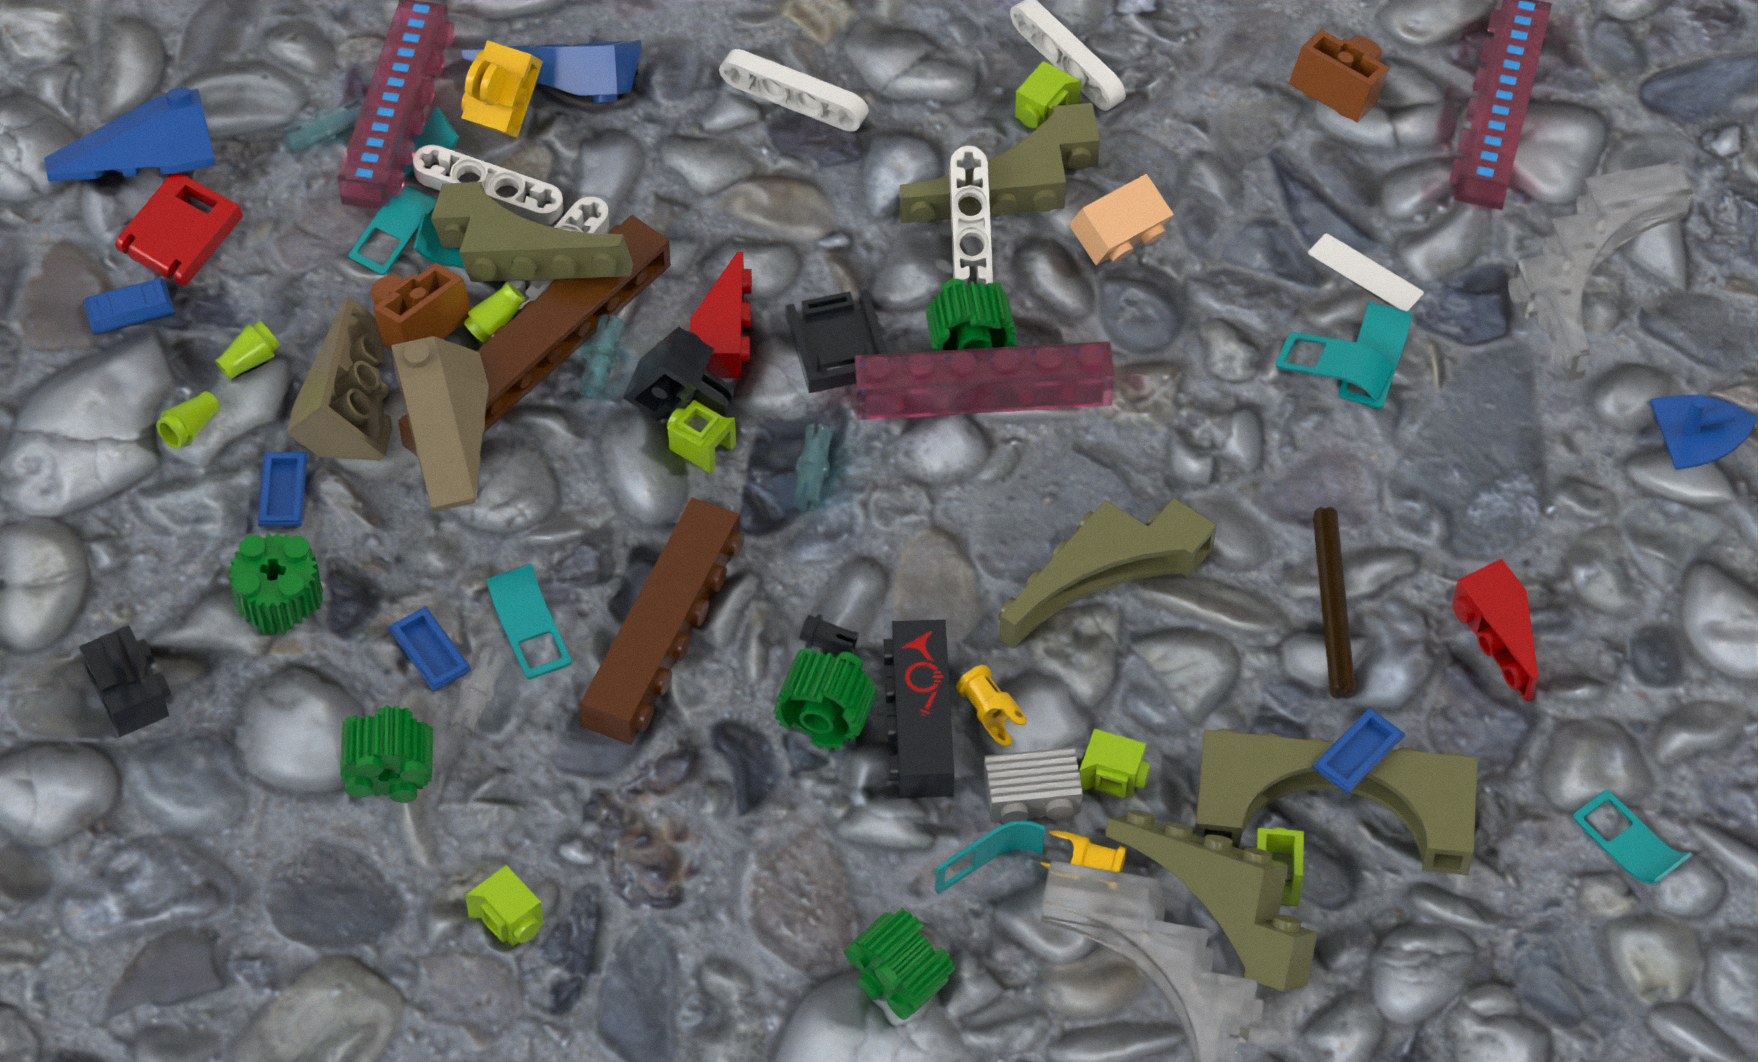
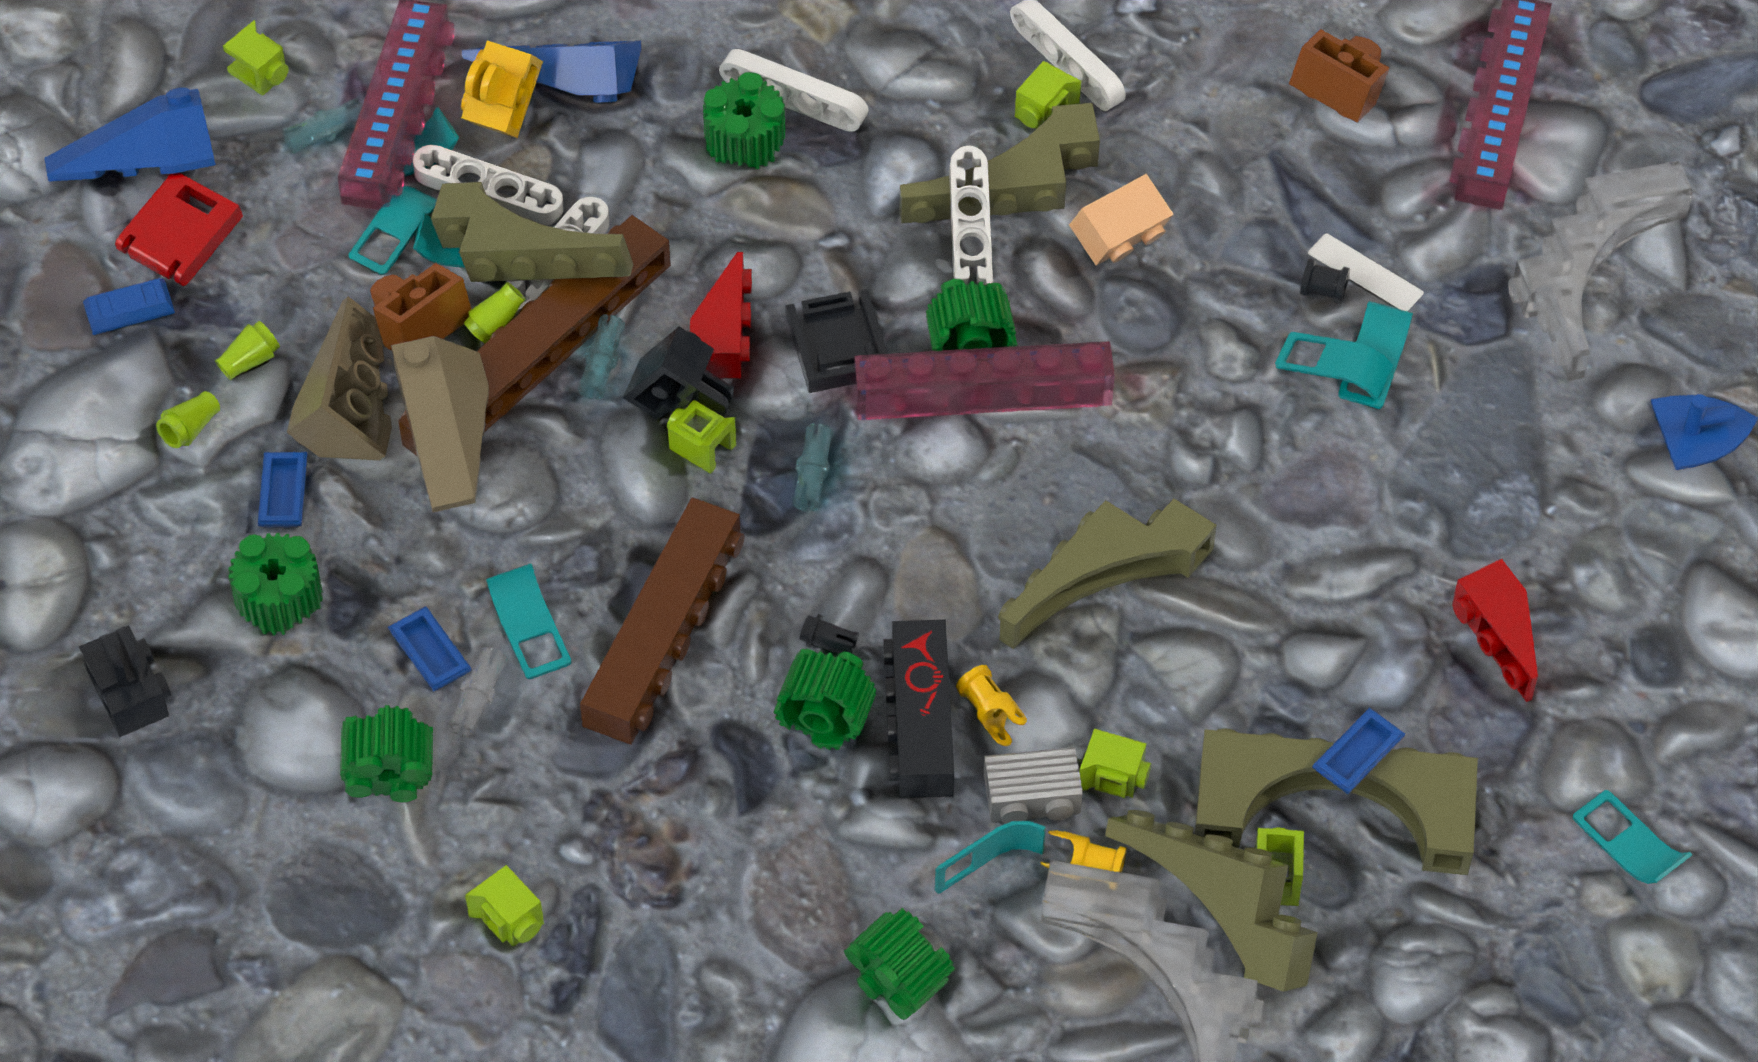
dark brown axle [1313,507,1355,699] -> none
none -> lime window [223,20,289,96]
none -> green brick [703,72,786,170]
none -> black bush [1300,258,1350,304]

